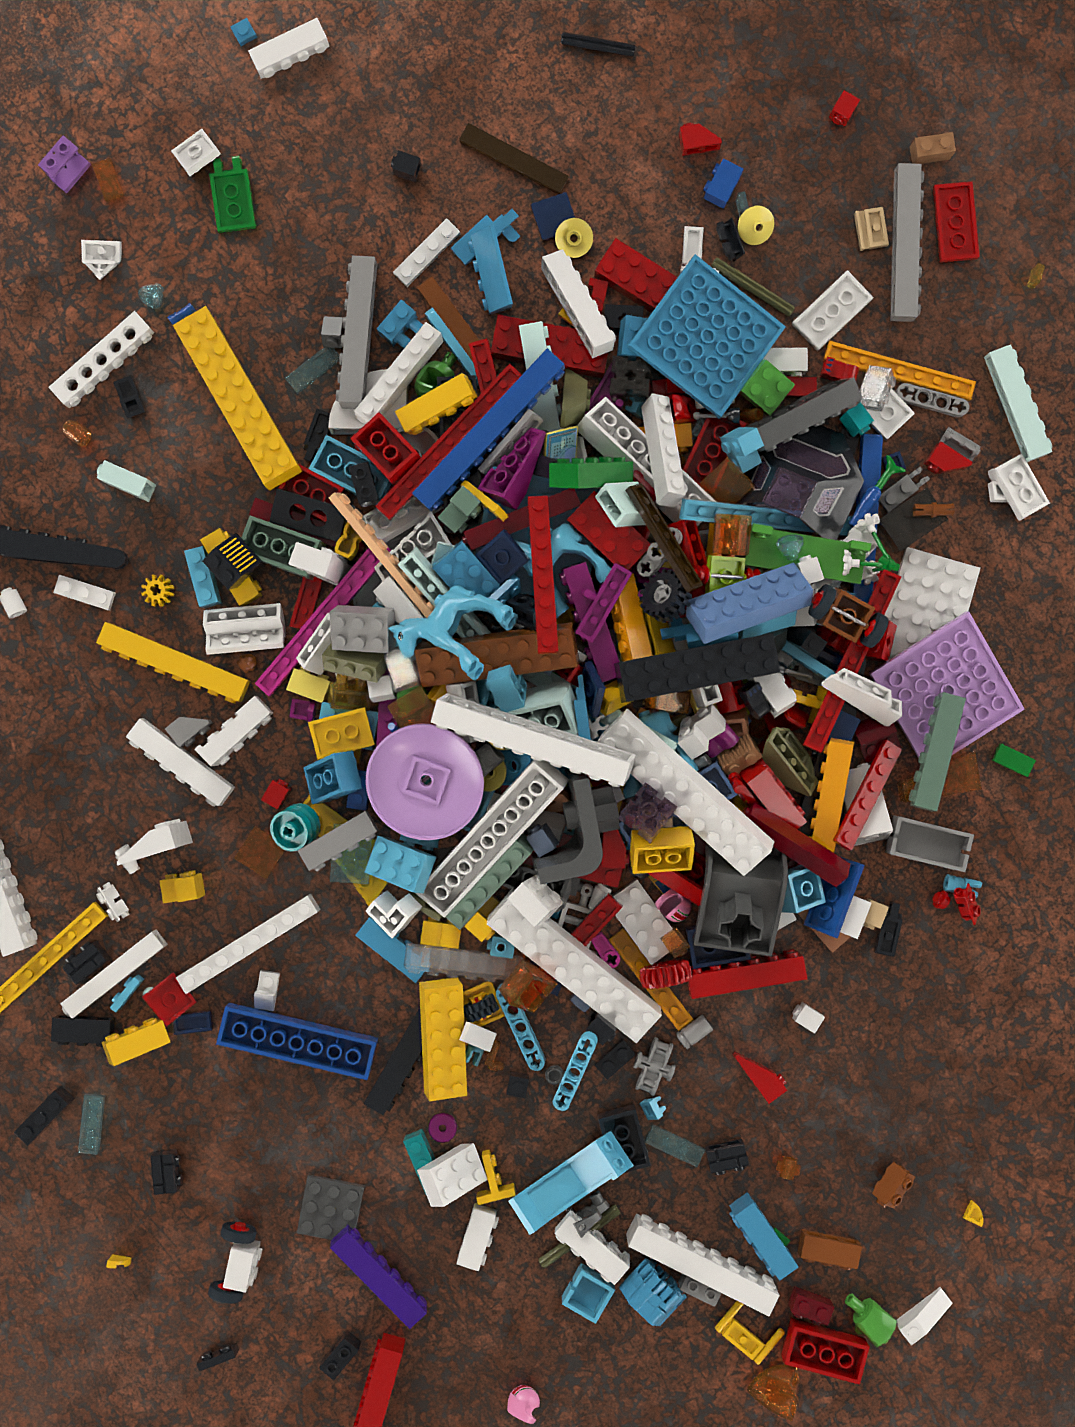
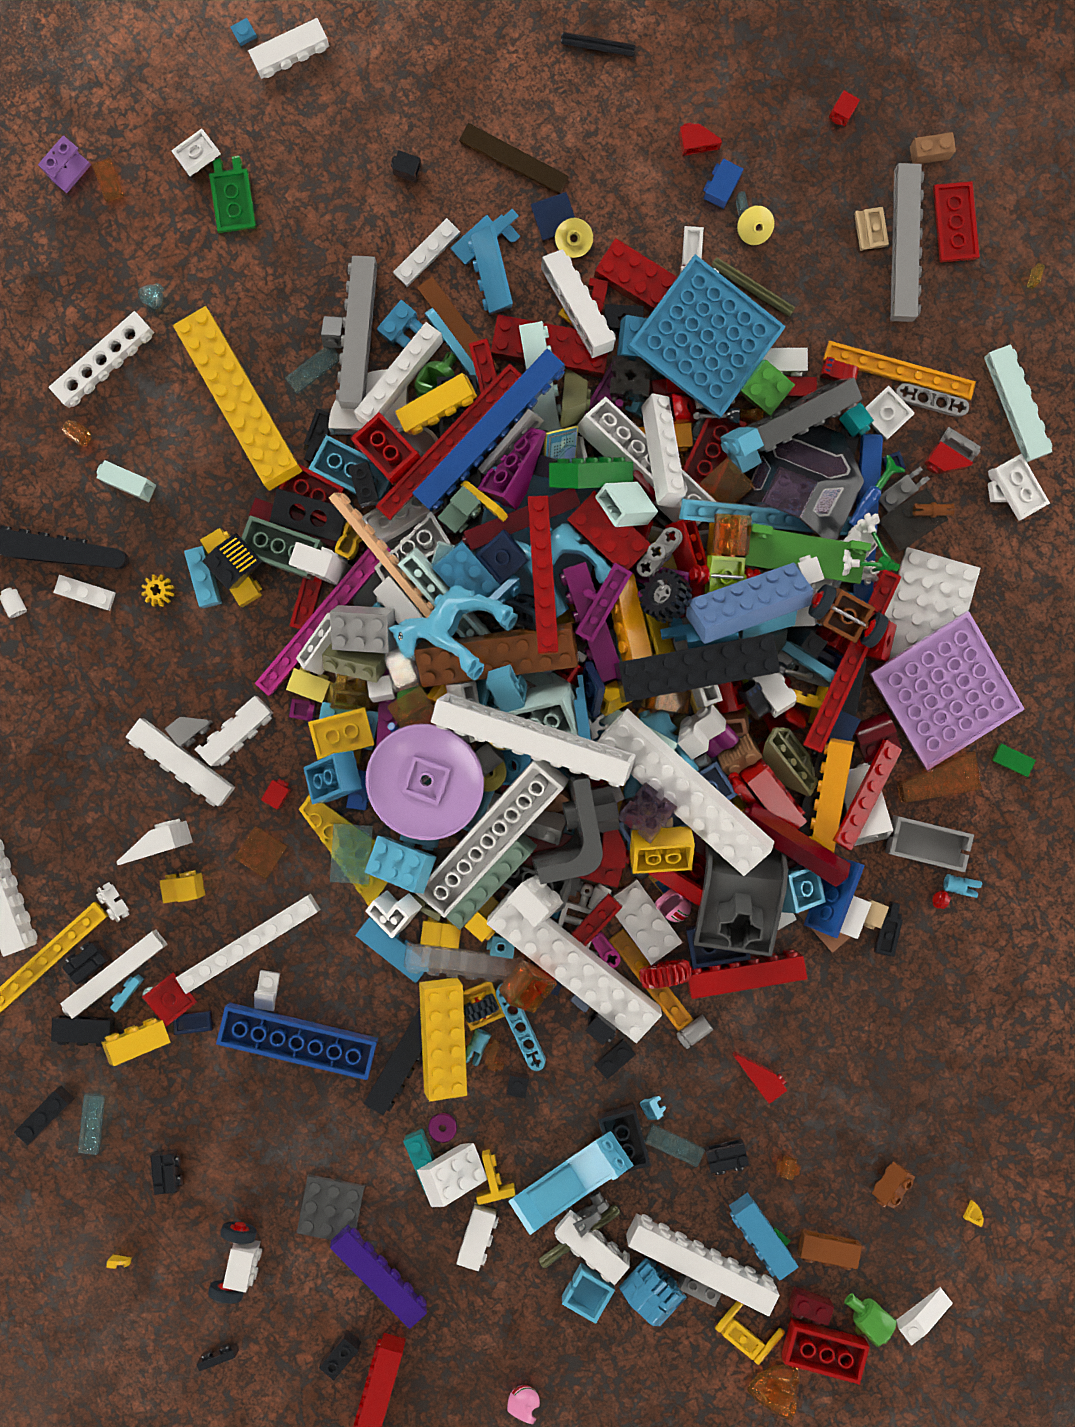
white slope [81,240,122,280] -> none
yellow brick [96,622,251,704] -> none
black slope [113,375,145,419] -> none
white cone [115,844,140,874] -> none
blue pin [167,302,196,325] -> none
white brick [203,603,286,655] -> none
dark orange plate [236,654,257,673] -> none
teal wheel [270,803,321,852] -> none
light grey brick [298,810,379,871] -> none
white tile [459,1021,496,1052] -> none
sand blue brick [526,823,559,858] -> none
dark grey plate [545,1065,564,1085] -> none
medium azure beam [553,1031,598,1111] -> none
dark brown tile [625,483,703,593] -> none
light grey axle [633,1037,675,1096] -> none
clear orange bracket [660,927,690,958] -> none
black hinge [716,217,745,262] -> none
clear light blue brick [776,534,804,560] -> none
white tile [792,270,874,352] -> none
white brick [792,1002,825,1033] -> none
white wedge [822,668,902,726] -> none
clear brick [858,365,896,411] -> none
sand green brick [909,692,966,812] -> none
red hinge [953,883,981,925] -> none

